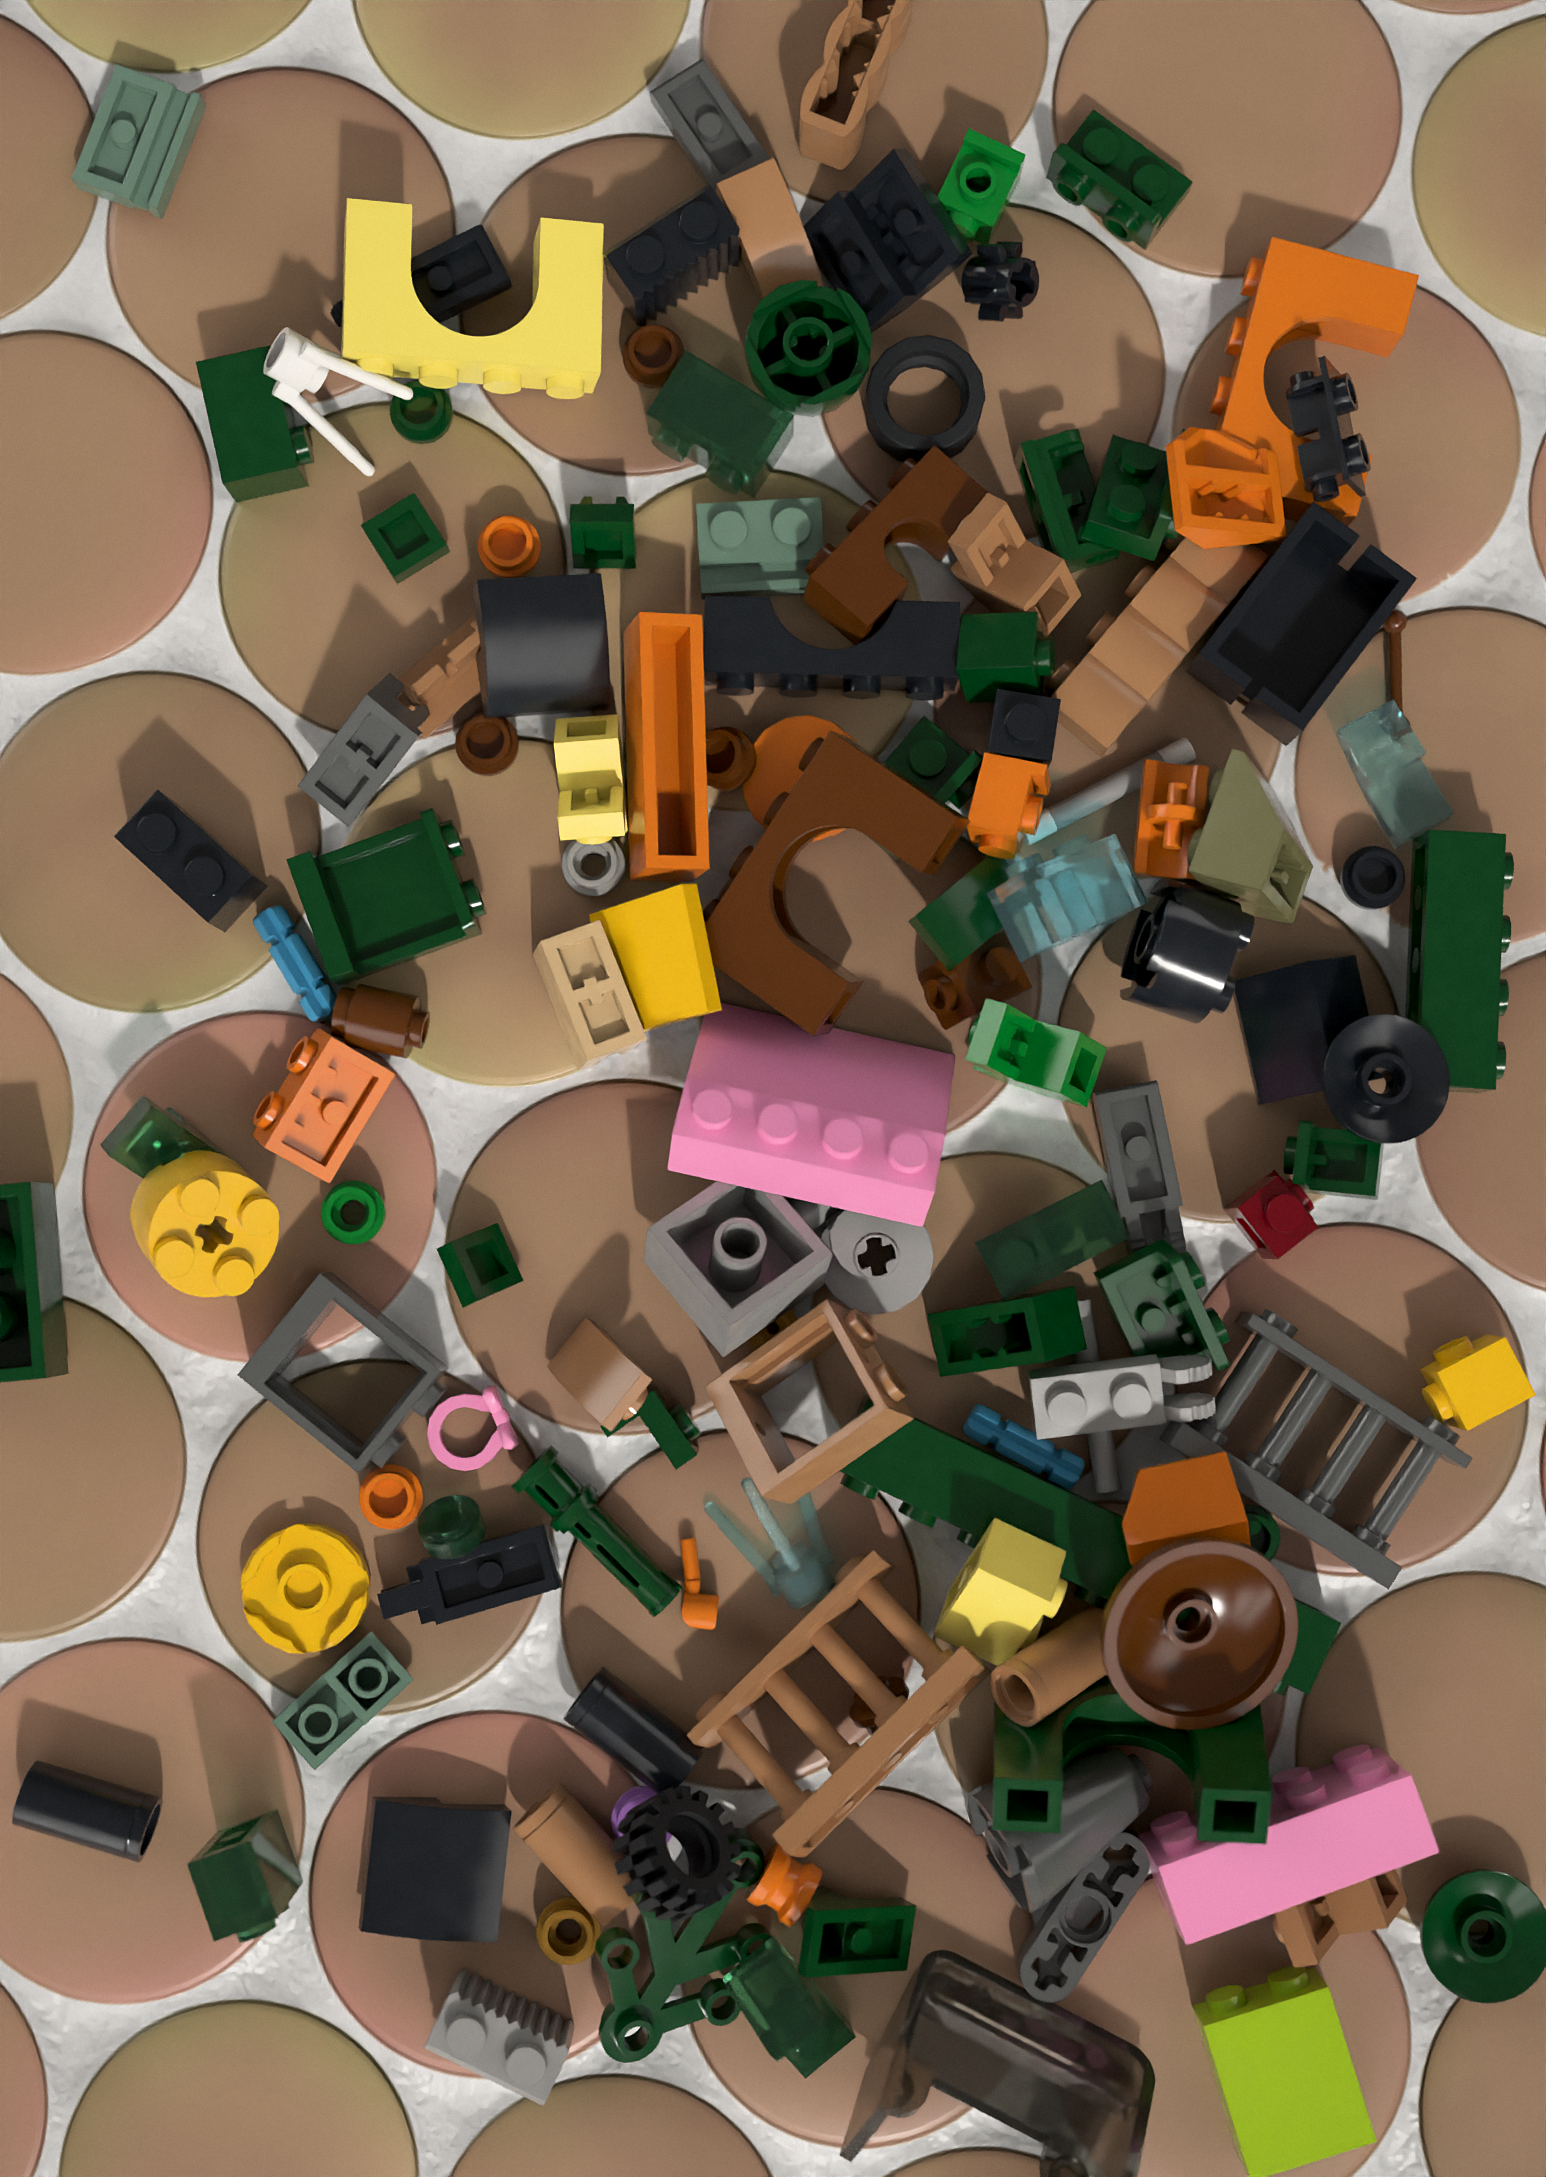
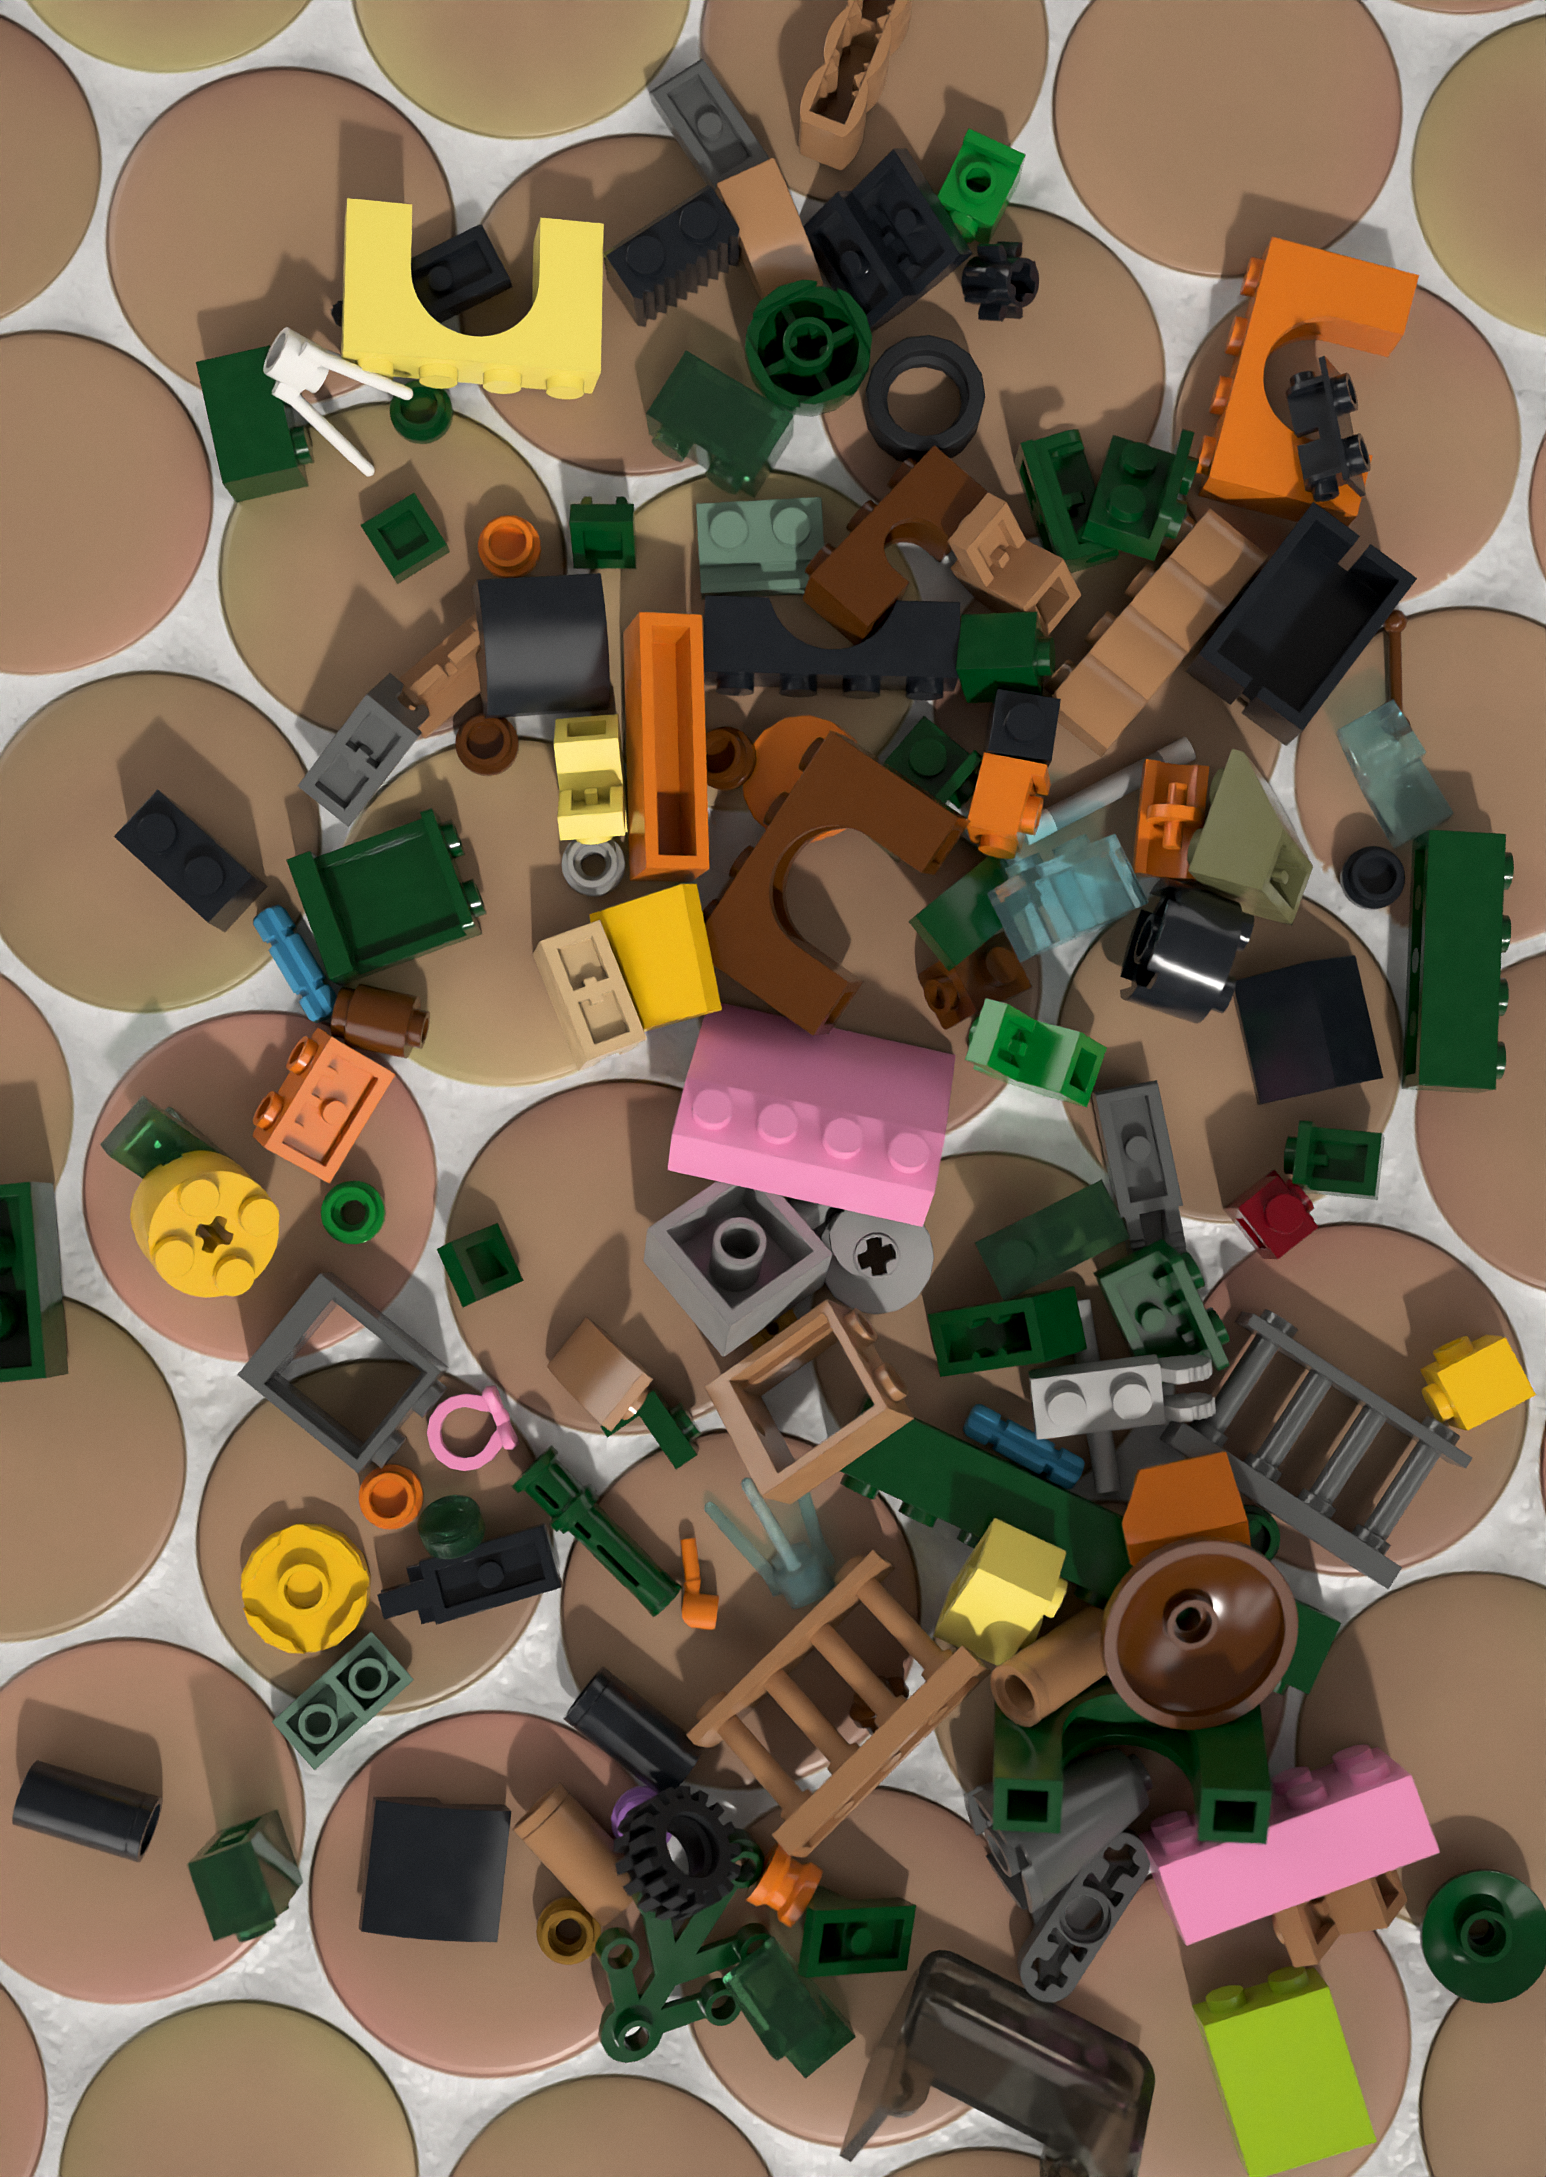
sand green plate [71,64,206,219] -> none
light grey brick [424,1968,575,2106] -> none
reddish brown plate [623,324,685,389] -> none
dark green bracket [1046,109,1193,250] -> none
orange slope [1166,427,1287,549] -> none
black dish [1321,1014,1450,1144] -> none

